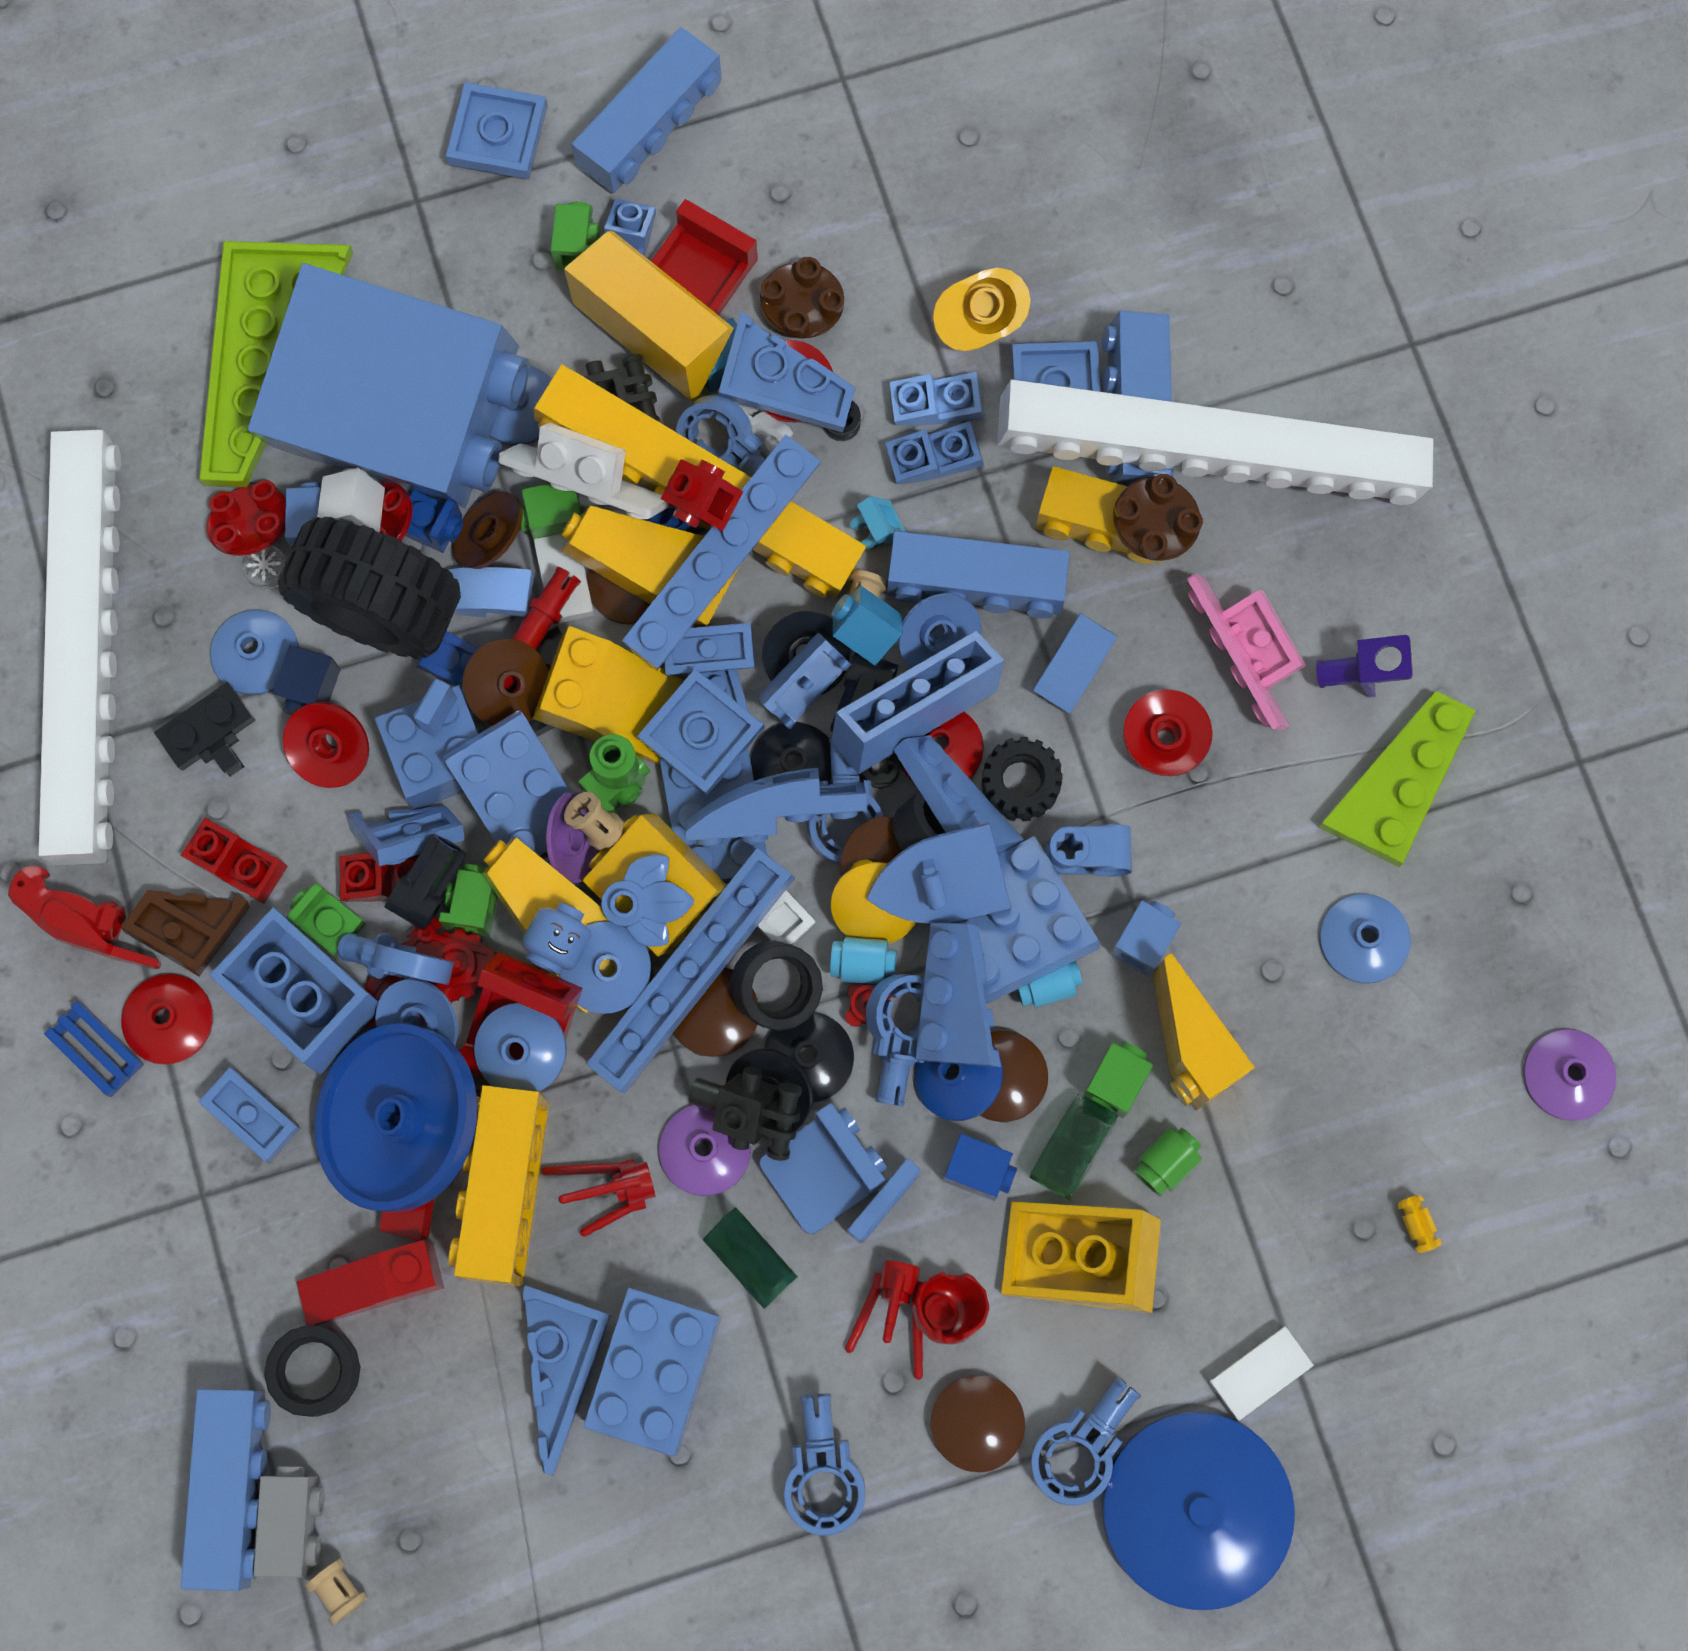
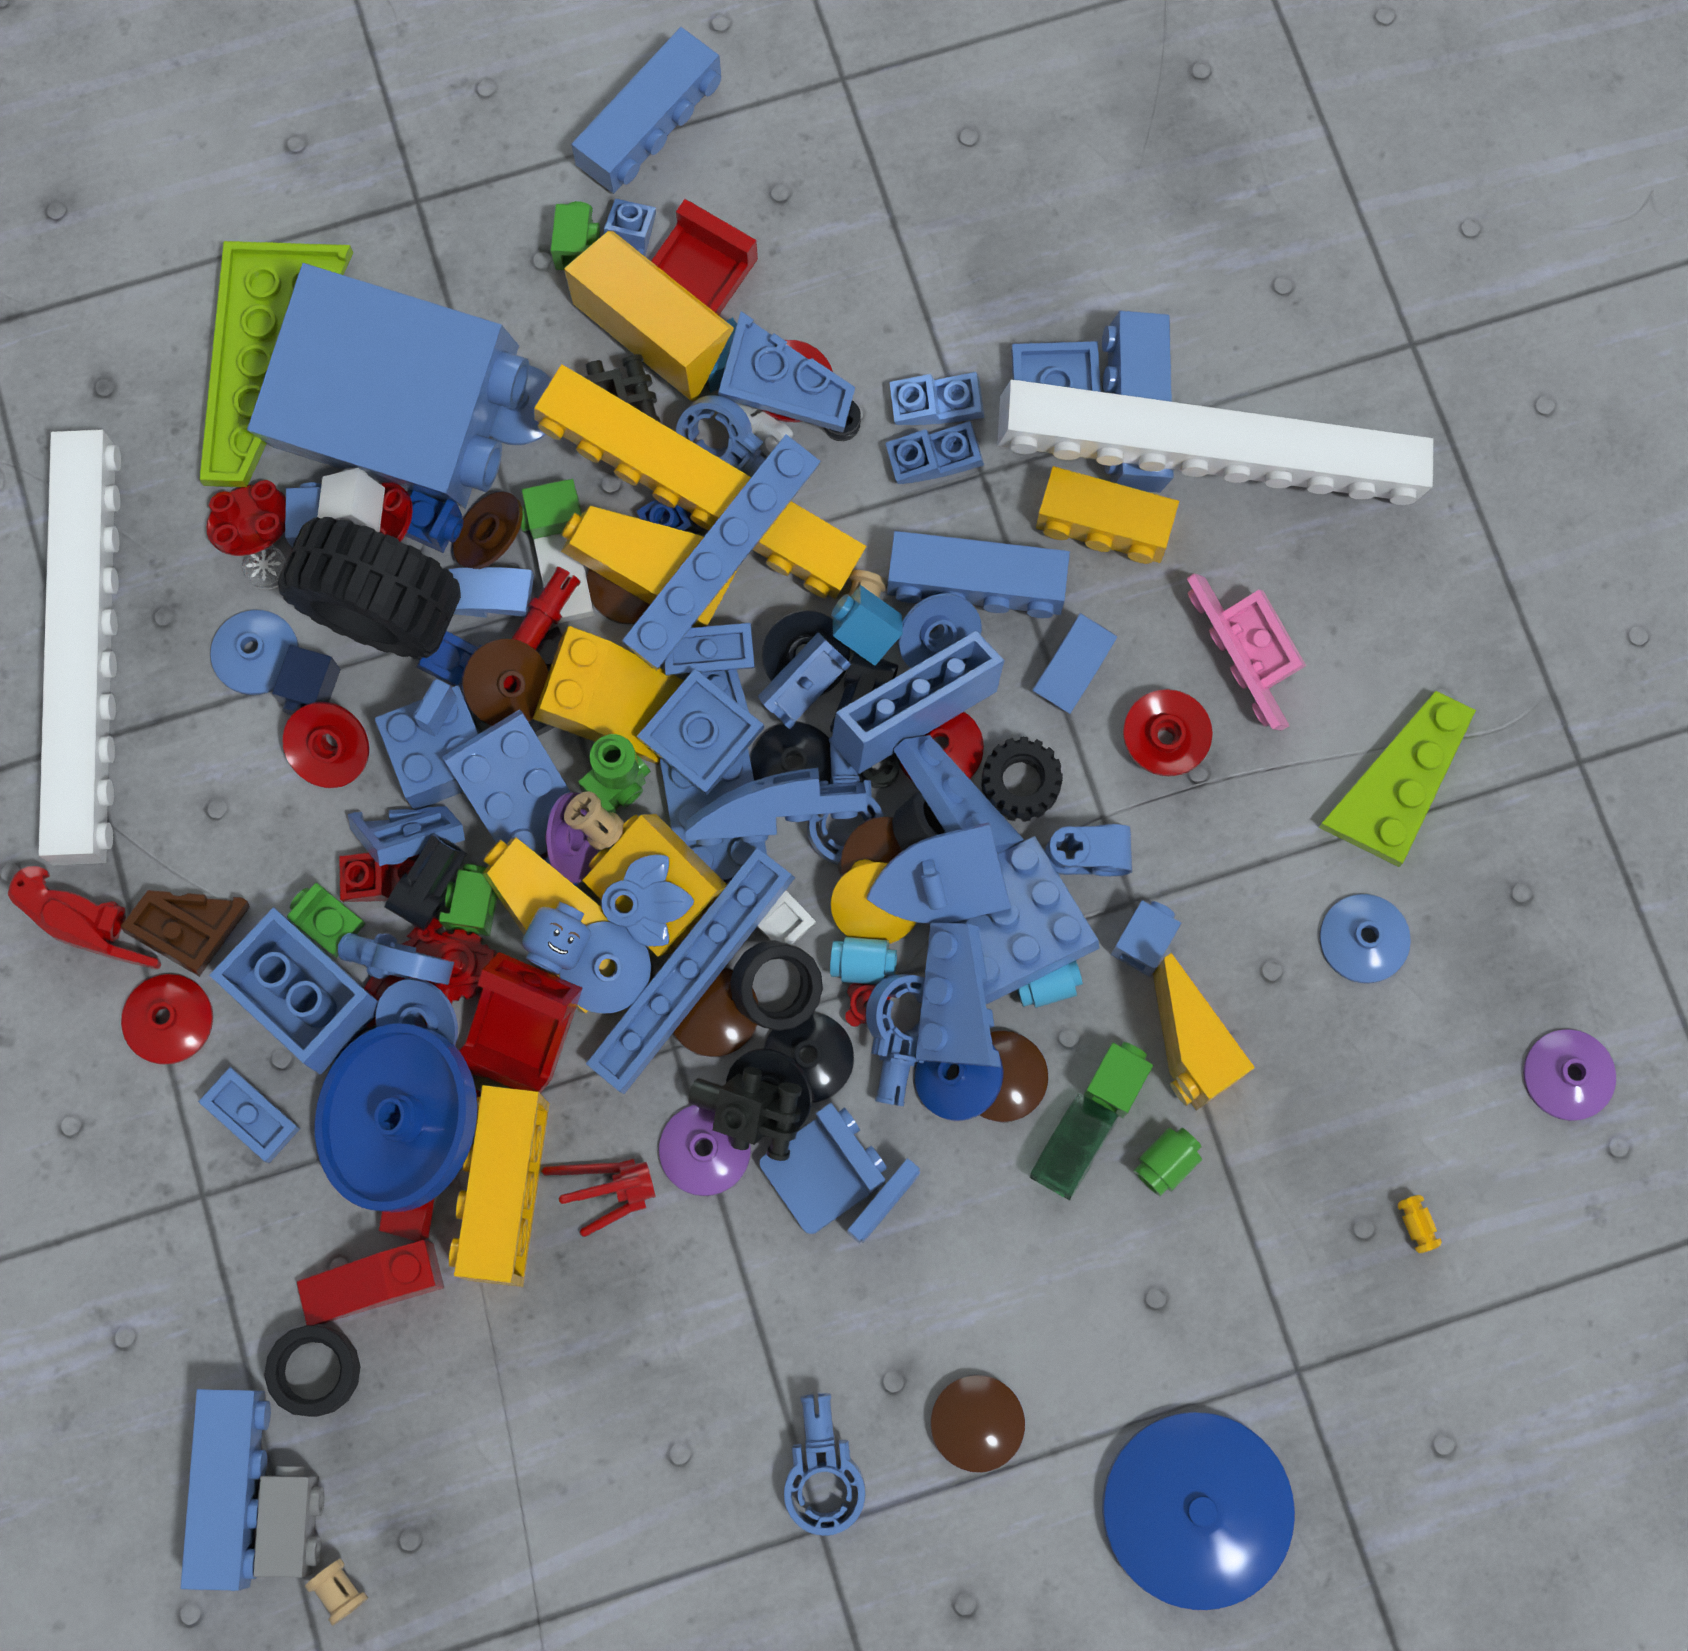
blue tile [44,1001,144,1097] -> none
black hinge [154,682,256,777] -> none
red slope [180,818,288,904] -> none
medium blue plate [445,82,548,179] -> none
medium blue dish [474,1003,567,1092] -> none
white bracket [498,422,669,519] -> none
medium blue wing [523,1285,611,1476] -> none
medium blue brick [583,1288,721,1457] -> none
red brick [660,459,743,531] -> none
clear green plate [702,1207,798,1309] -> none
reddish brown dish [760,257,844,339] -> none
red plant [845,1260,923,1380] -> none
medium azure tile [849,496,906,550] -> none
red hair [912,1272,990,1345] -> none
yellow piece [933,267,1031,352] -> none
blue brick [943,1134,1017,1201] -> none
yellow slope [1001,1202,1161,1313] -> none
medium blue pin [1031,1376,1141,1506] -> none
reddish brown dish [1113,474,1203,561] -> none
white tile [1208,1326,1314,1421] -> none
dark purple bracket [1316,635,1413,697] -> none

